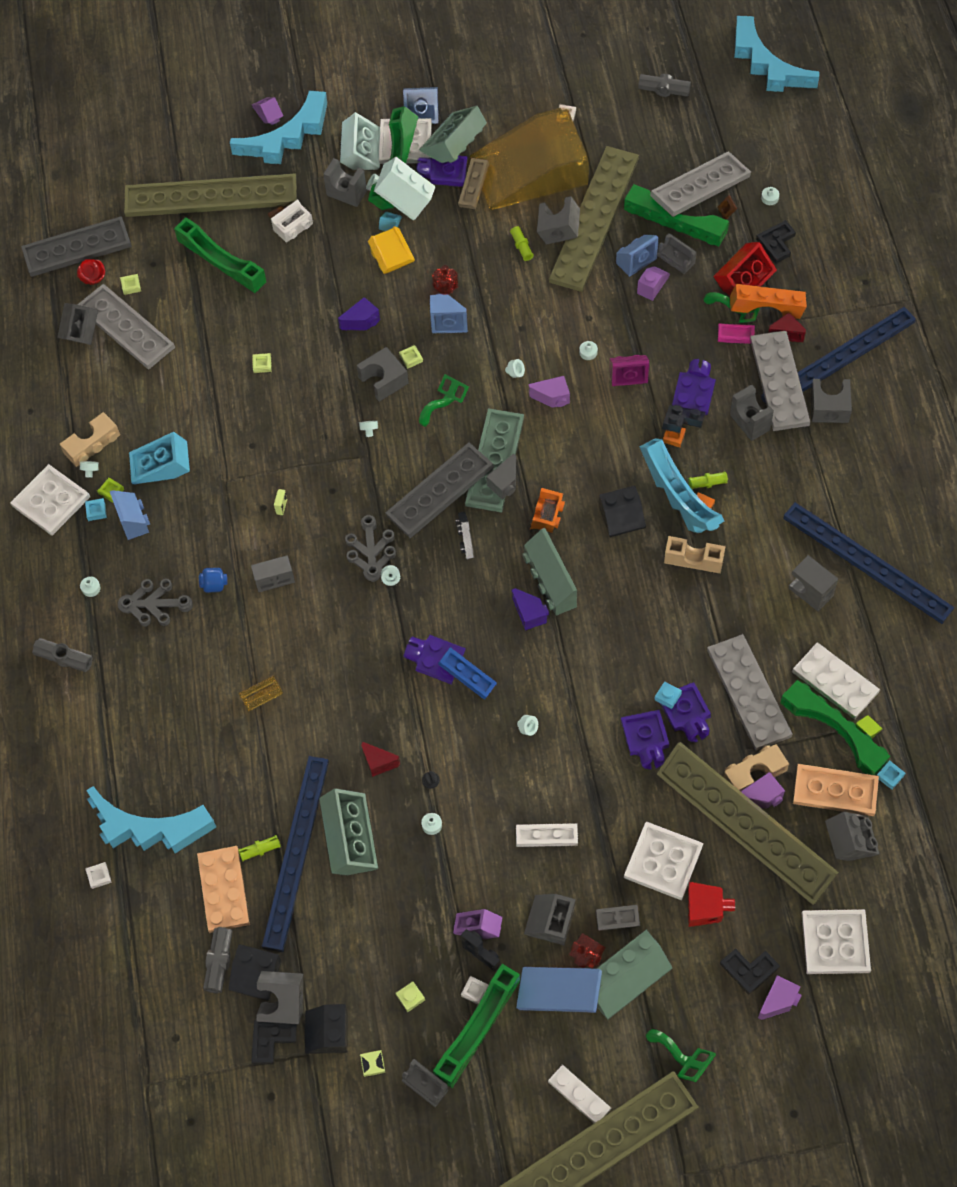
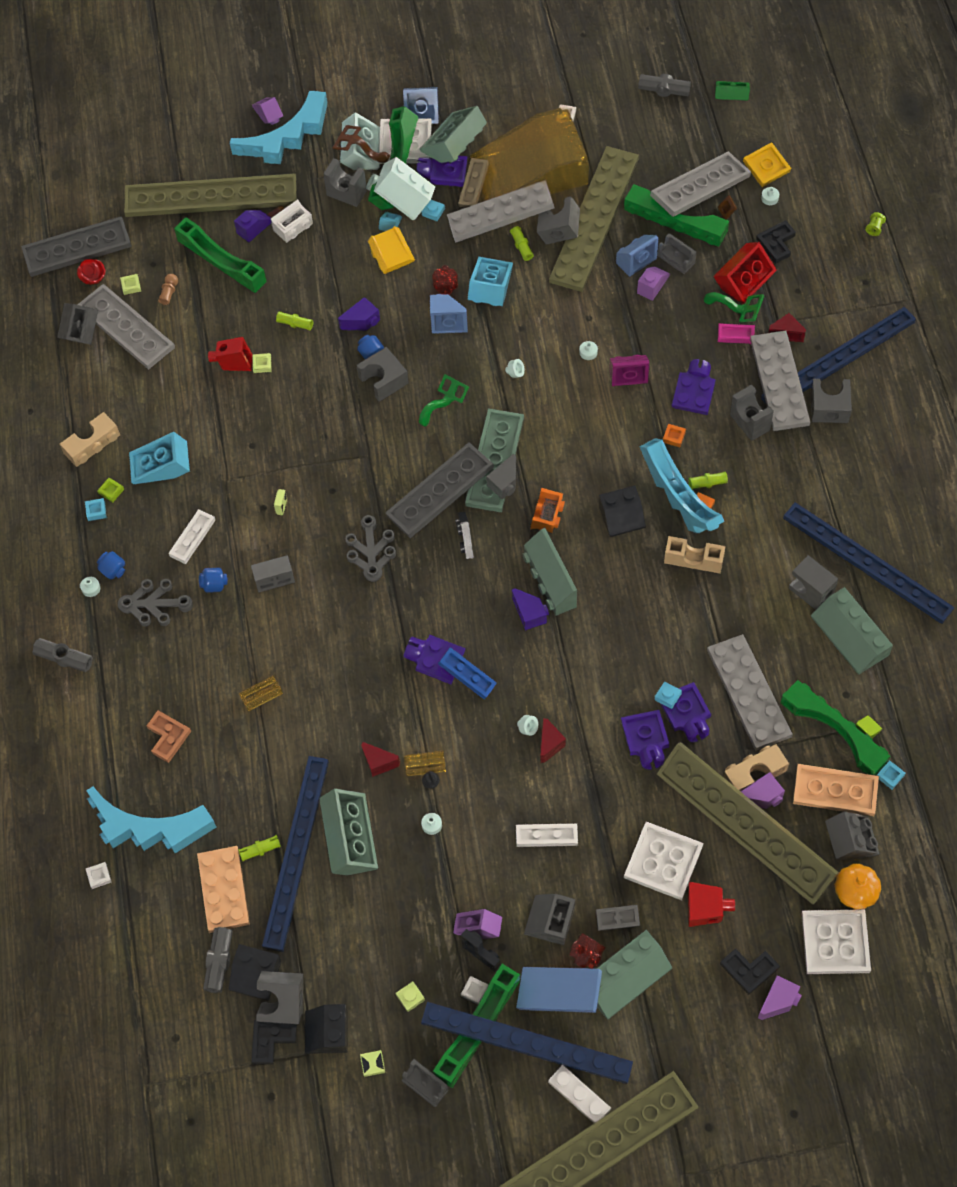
white plate [10,464,90,536] -> none
light aqua tile [80,461,99,477] -> none
medium blue slope [110,490,150,540] -> none
light aqua tile [359,421,378,437] -> none
light aqua tile [381,565,400,586] -> none
yellowish green tile [399,345,423,369] -> none
medium lavender slope [529,376,570,408] -> none
green piece [646,1029,716,1082] -> none
black plate [662,405,705,433] -> none
orange arch [730,284,807,319] -> none
medium azure arch [734,16,819,92] -> none
white plate [792,642,880,720] -> none
none -> blue head [97,551,126,579]
none -> nougat plate [147,711,191,763]
none -> medium nougat pin [158,273,178,305]
none -> white plate [169,509,215,564]
none -> red torso [208,337,253,371]
none -> dark purple slope [234,210,272,242]
none -> lime pin [276,311,313,331]
none -> reddish brown piece [332,125,390,163]
none -> blue head [357,335,384,360]
none -> clear yellow tile [404,751,446,776]
none -> medium azure plate [421,200,445,221]
none -> dark blue plate [421,1002,633,1084]
none -> light grey plate [447,180,555,243]
none -> medium azure slope [468,257,513,306]
none -> dark red slope [540,718,566,763]
none -> green slope [715,81,750,100]
none -> yellow plate [743,142,791,187]
none -> sand green slope [811,587,893,675]
none -> light orange piece [834,864,881,910]
none -> lime bush [865,212,886,236]

